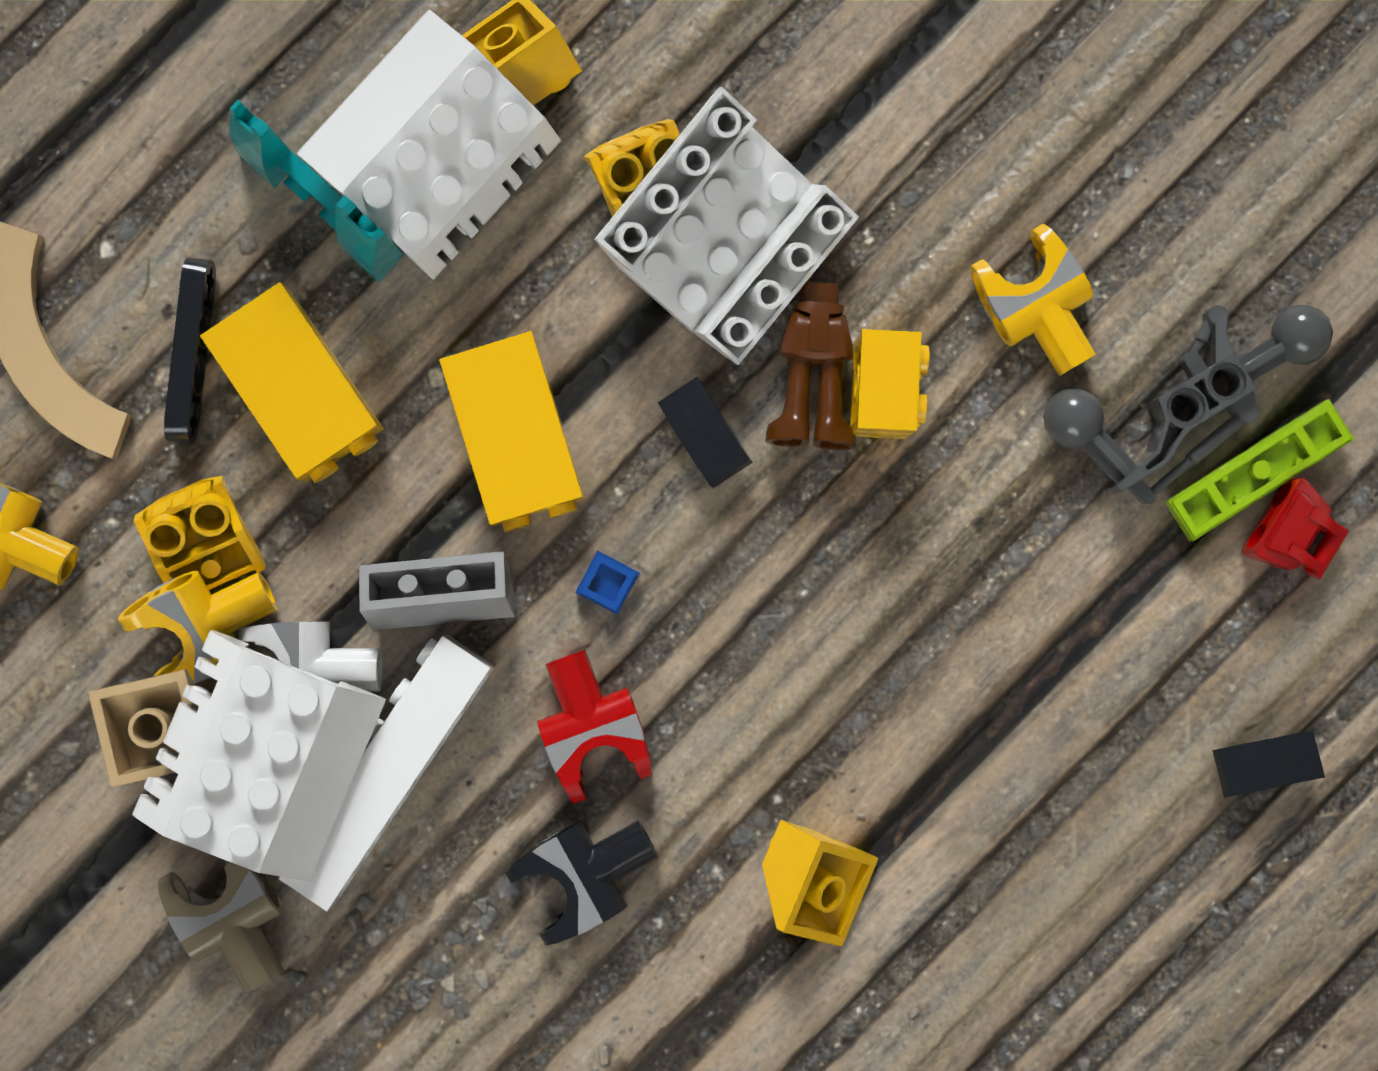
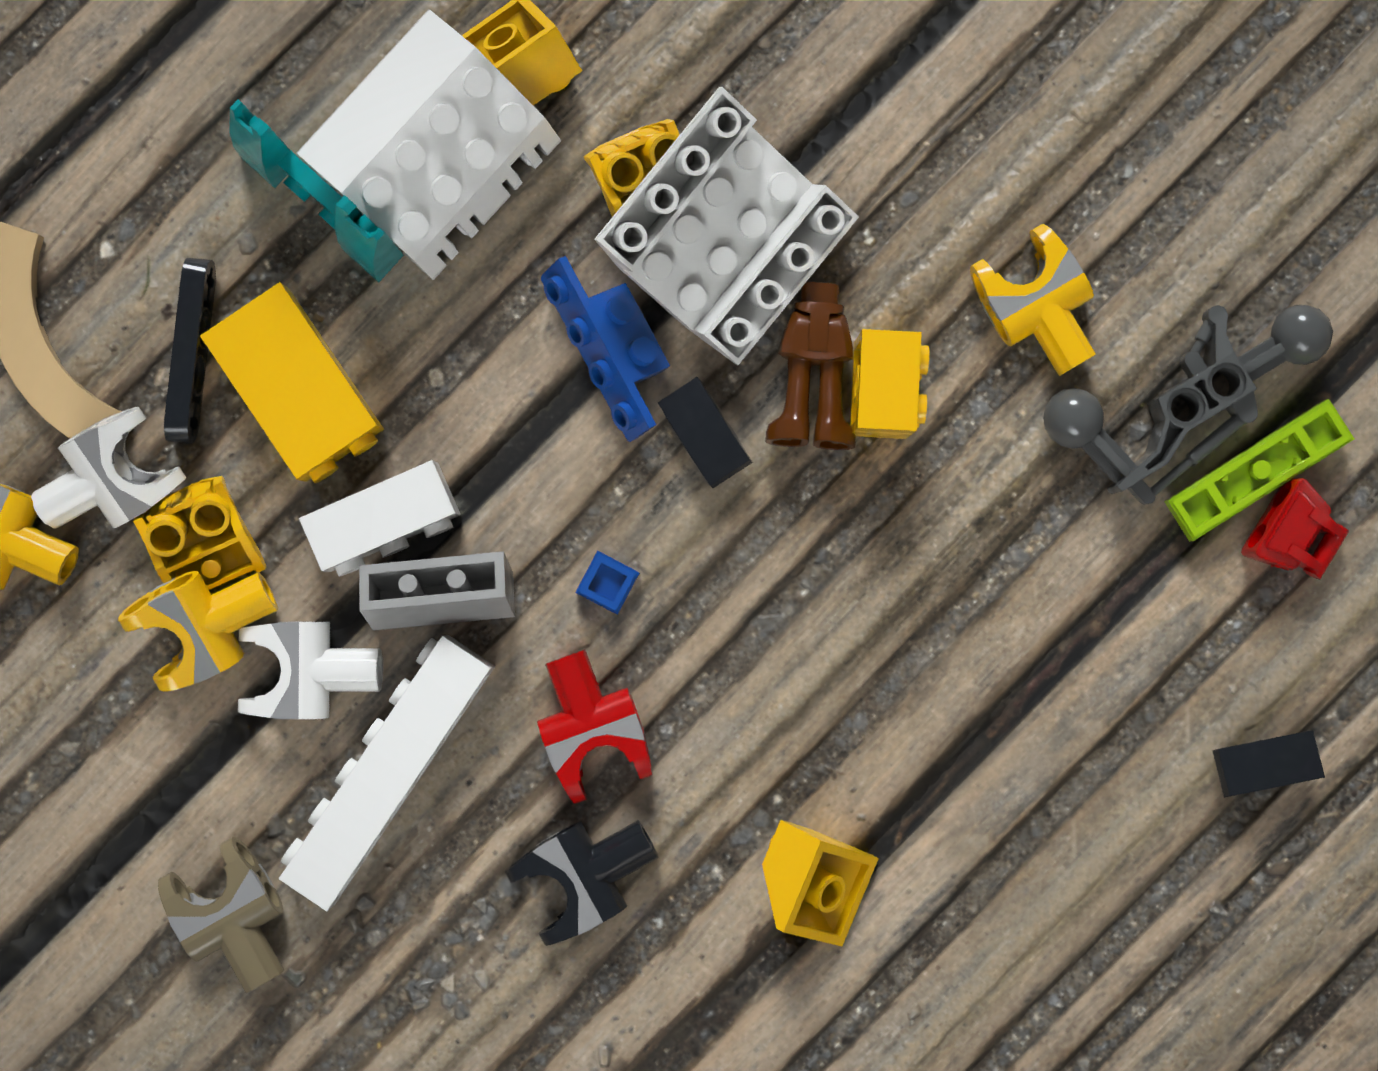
tan slope [88,669,199,787] -> none
white slope [132,630,386,881] -> none
yellow brick [439,331,585,532] -> none
none -> white connector [31,407,186,529]
none -> white brick [299,460,461,577]
none -> blue bracket [541,256,670,442]

